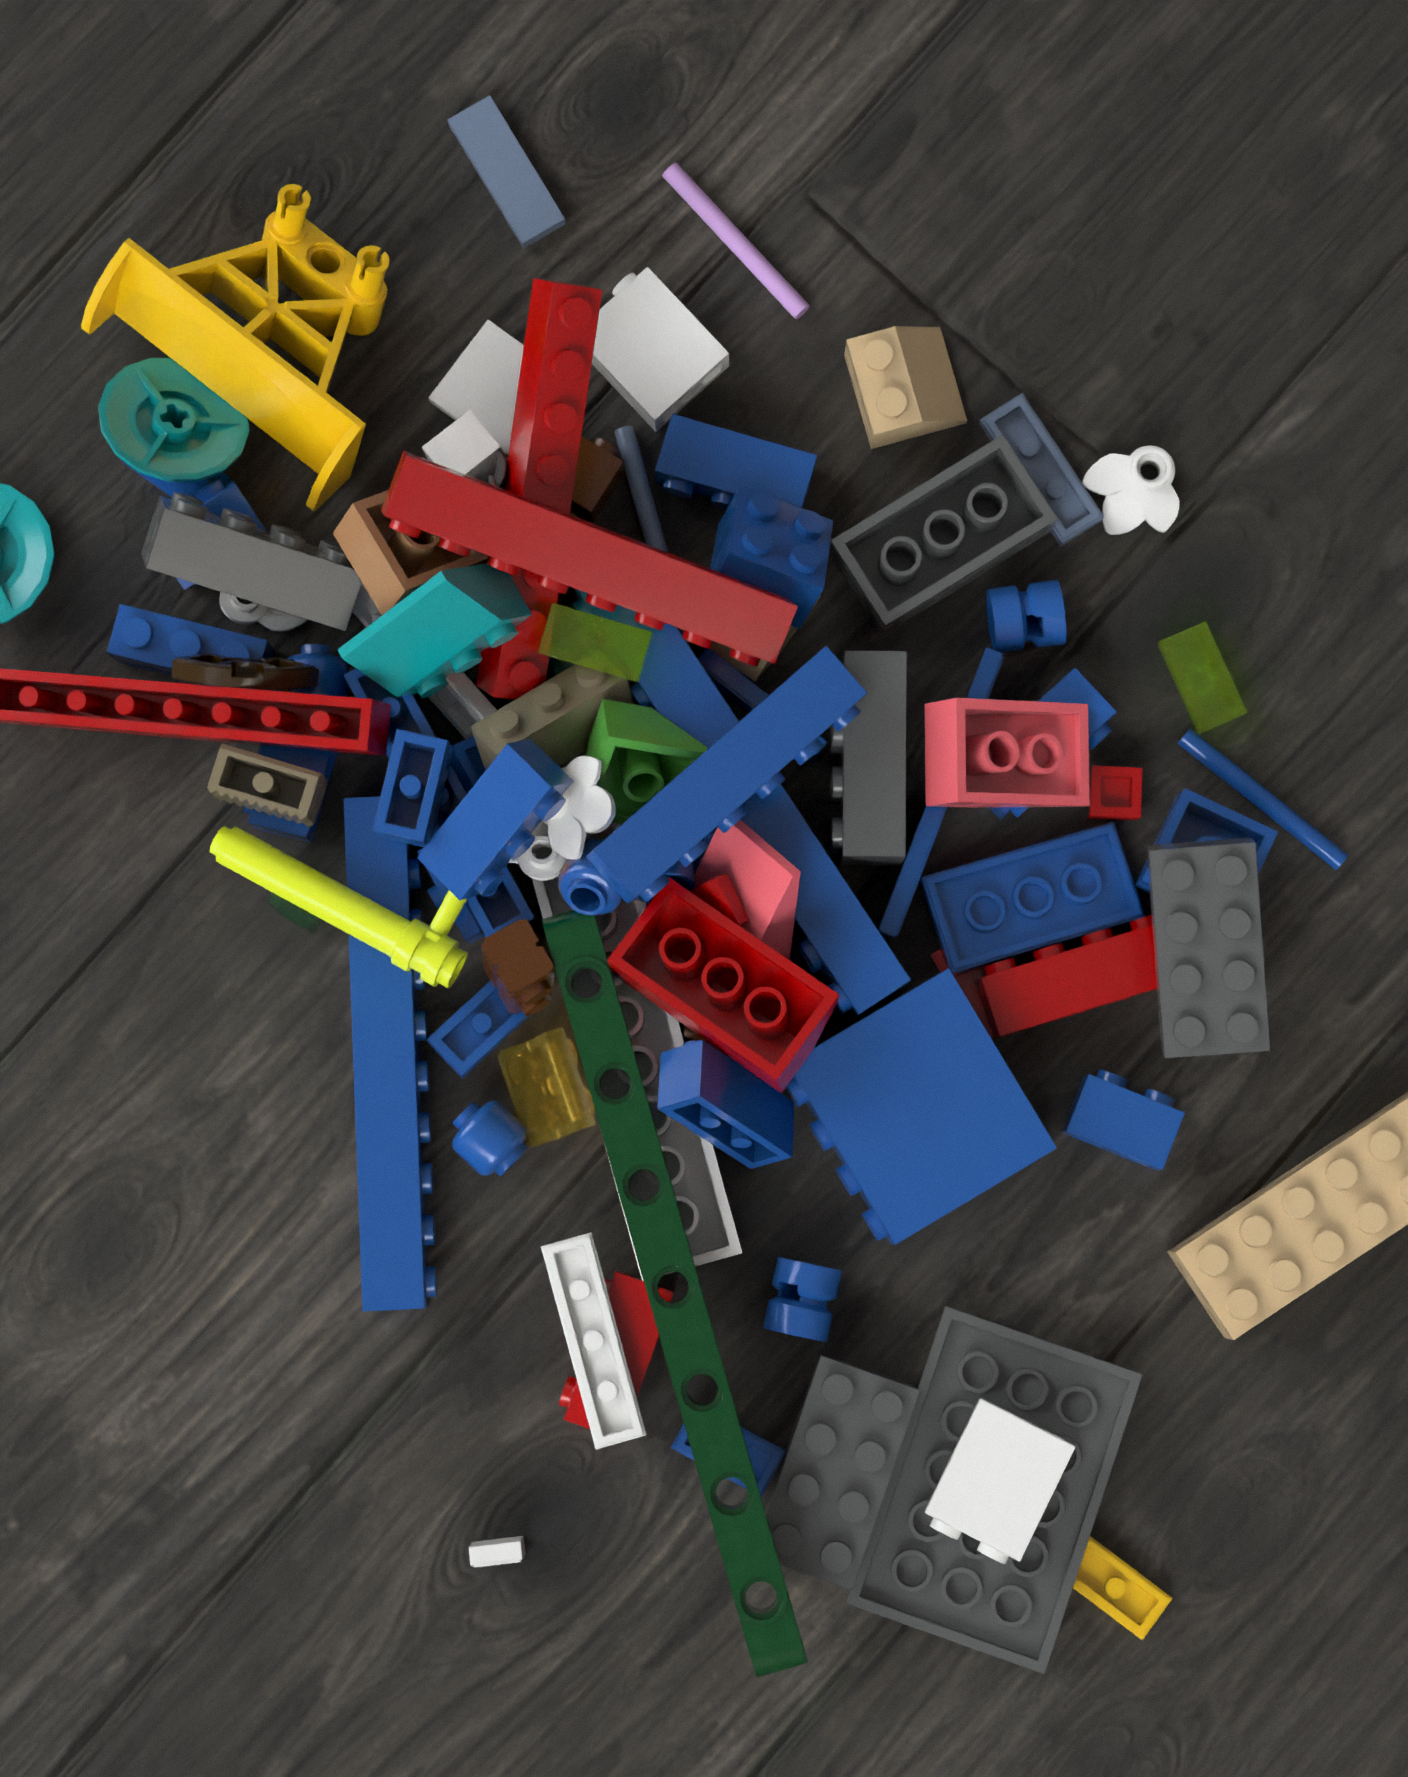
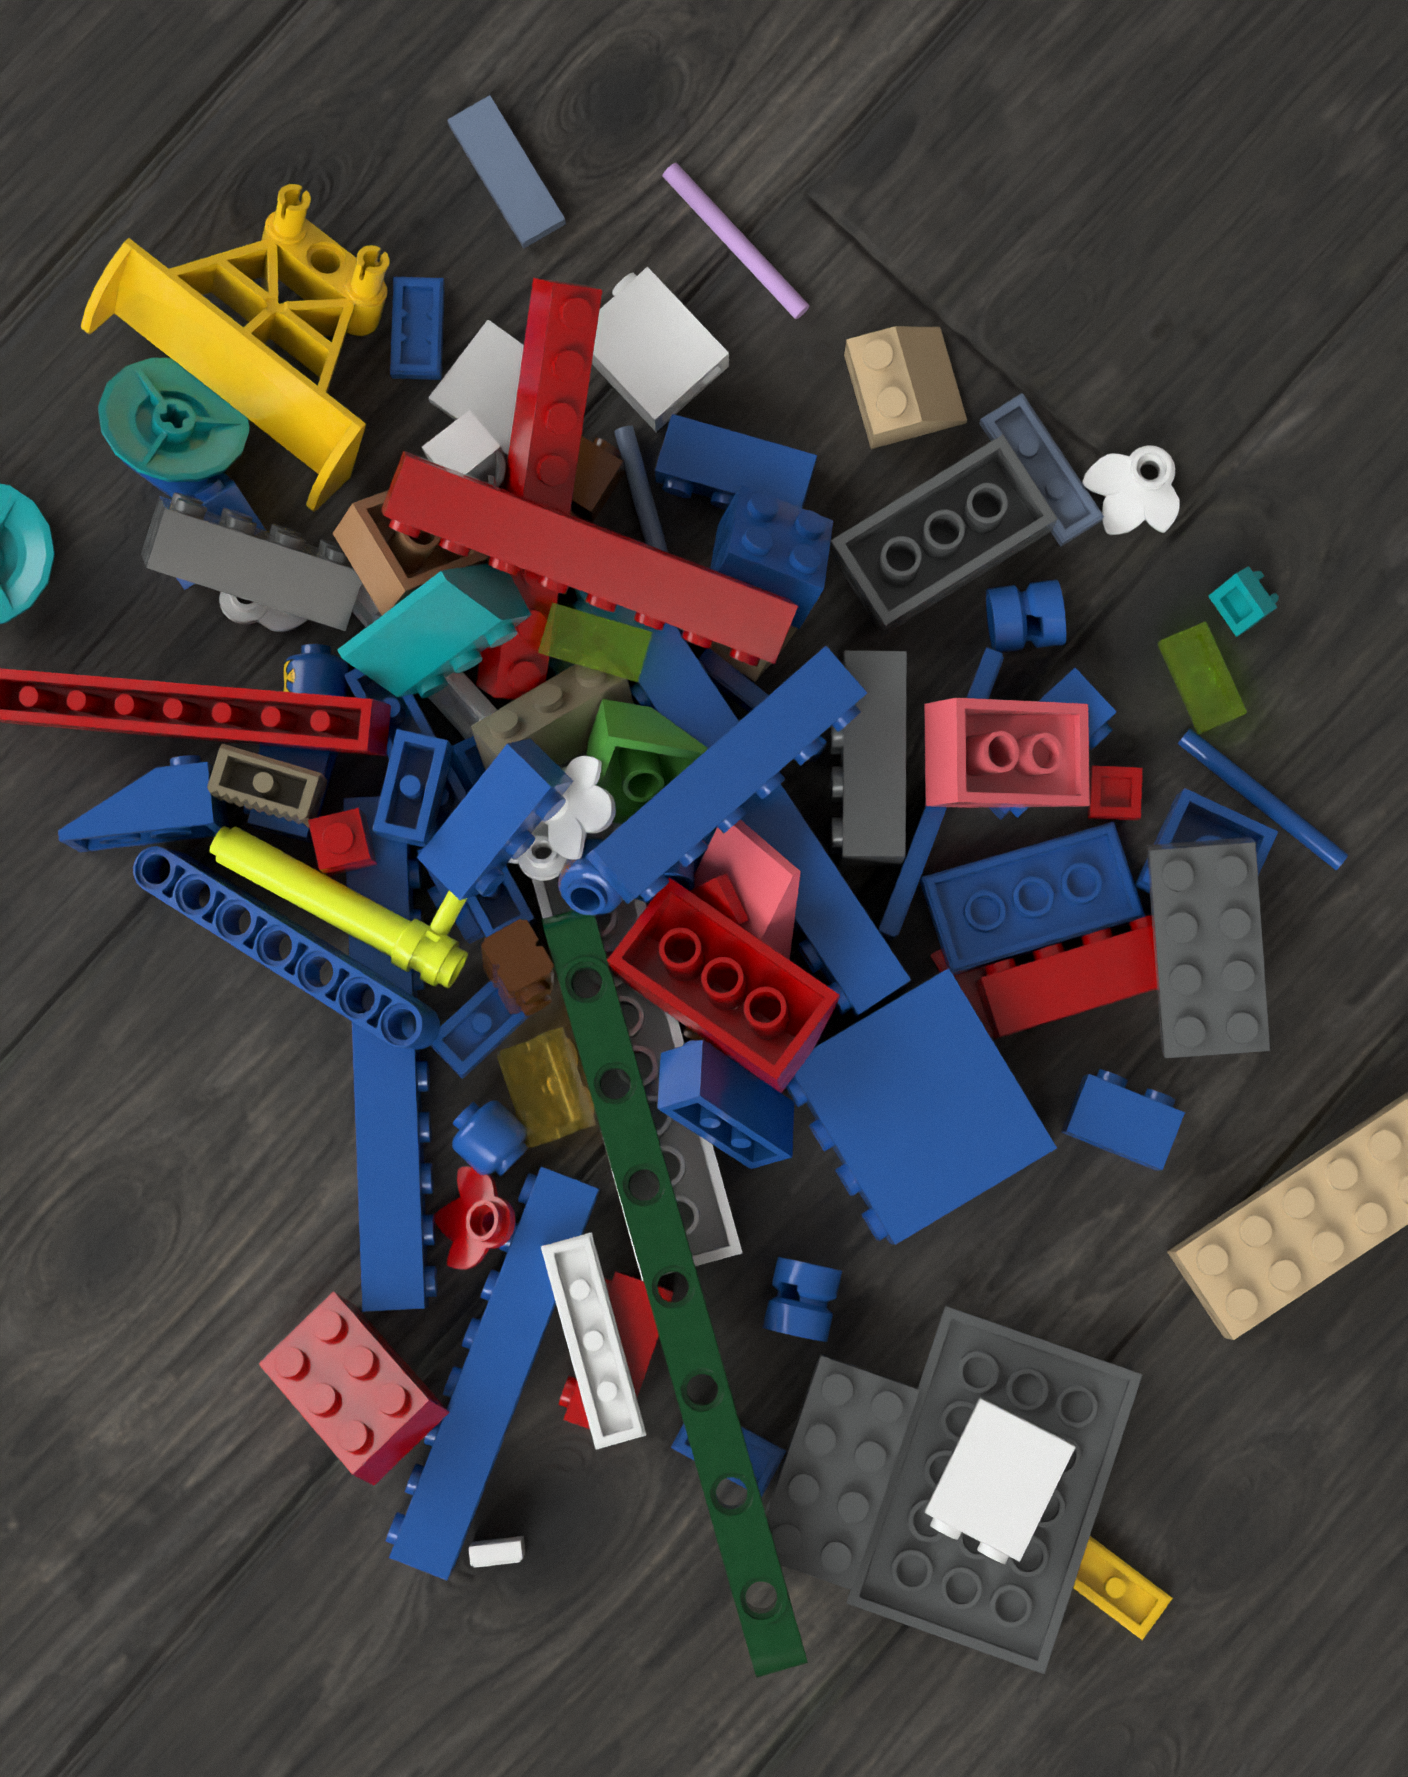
blue brick [107,604,275,690] -> none
dark brown tile [171,653,319,689] -> none
clear green tile [267,893,323,934] -> none
none -> blue slope [58,755,229,852]
none -> blue beam [133,846,440,1050]
none -> brick [259,1291,450,1486]
none -> red brick [308,808,377,876]
none -> blue brick [386,1167,601,1580]
none -> blue plate [390,277,445,380]
none -> red plate [434,1166,515,1270]
none -> teal tile [1208,566,1279,637]

